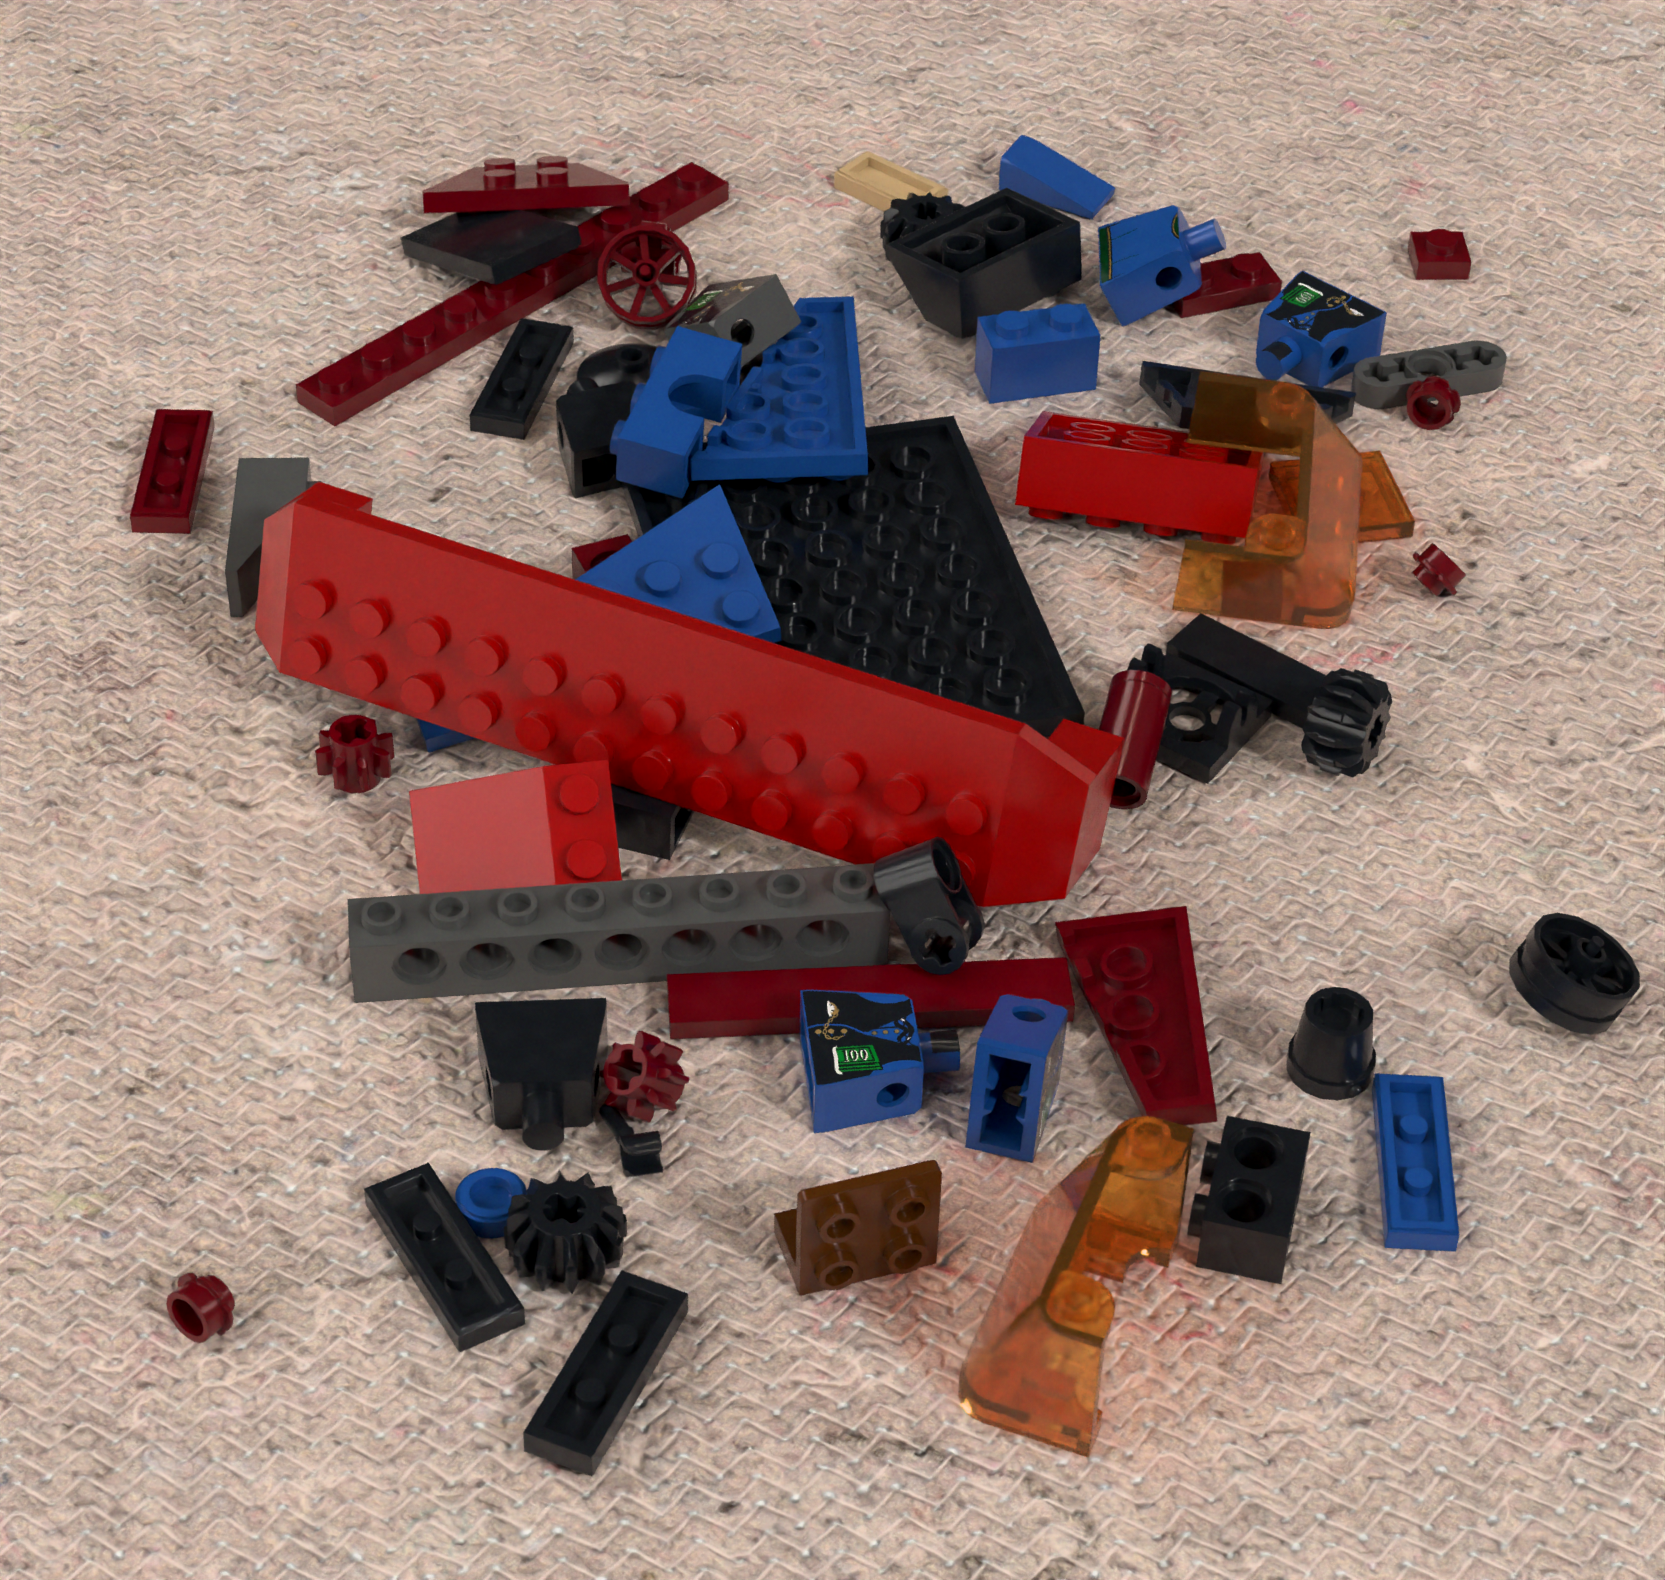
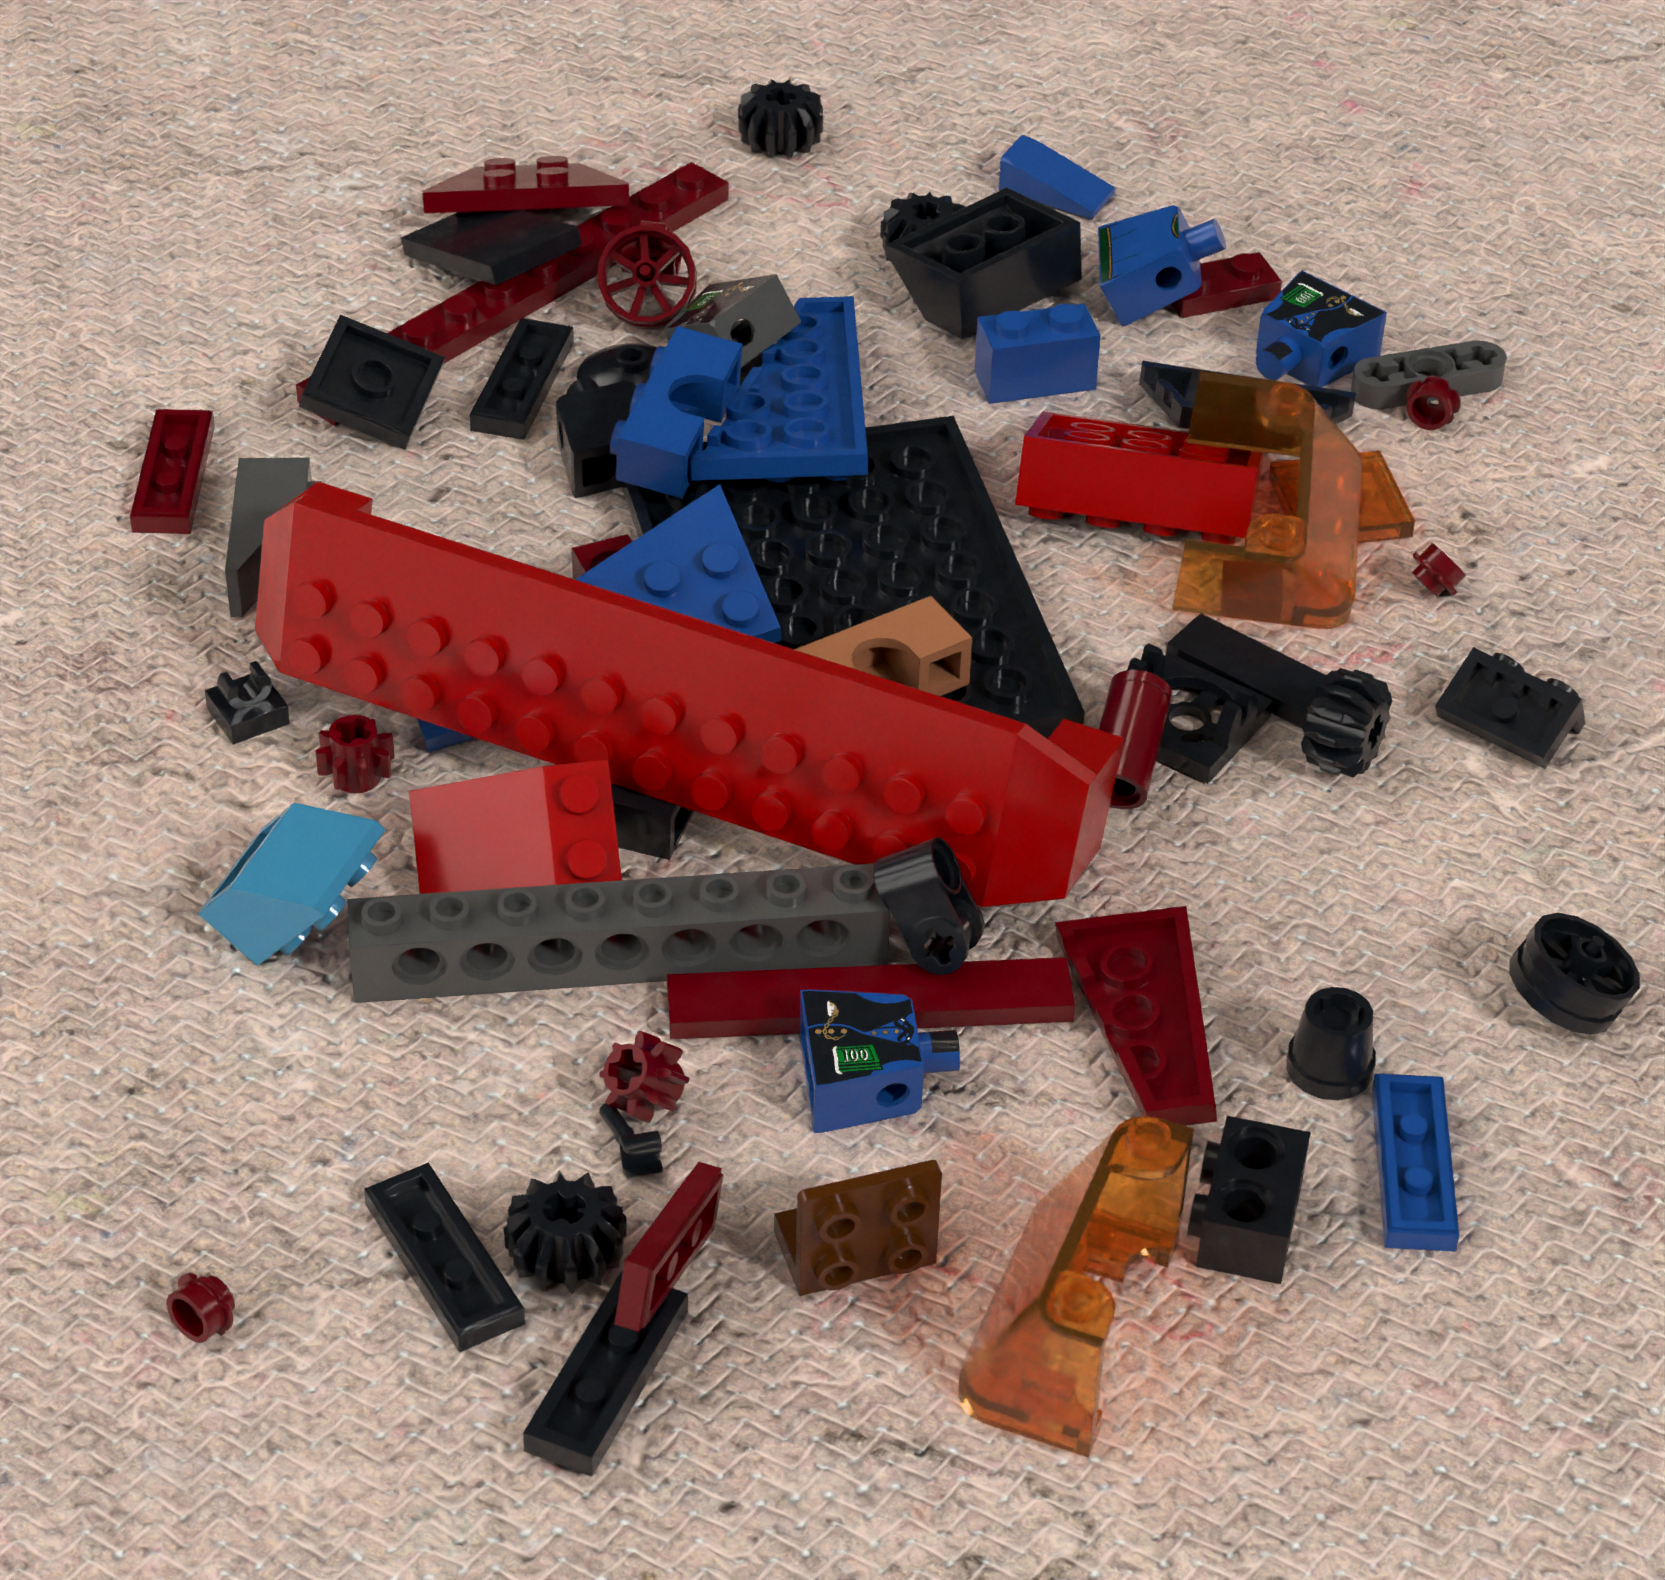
blue tile [455,1168,526,1239] -> none
black torso [475,998,608,1151] -> none
tan tile [834,151,948,212] -> none
blue torso [965,994,1068,1163] -> none
dark red plate [1407,229,1471,280] -> none
none -> dark azure slope [197,803,386,966]
none -> black tile [205,661,290,745]
none -> black tile [299,314,445,450]
none -> dark red tile [615,1162,724,1332]
none -> black gear [738,79,824,158]
none -> nougat arch [794,596,972,696]
none -> black bracket [1435,647,1586,769]

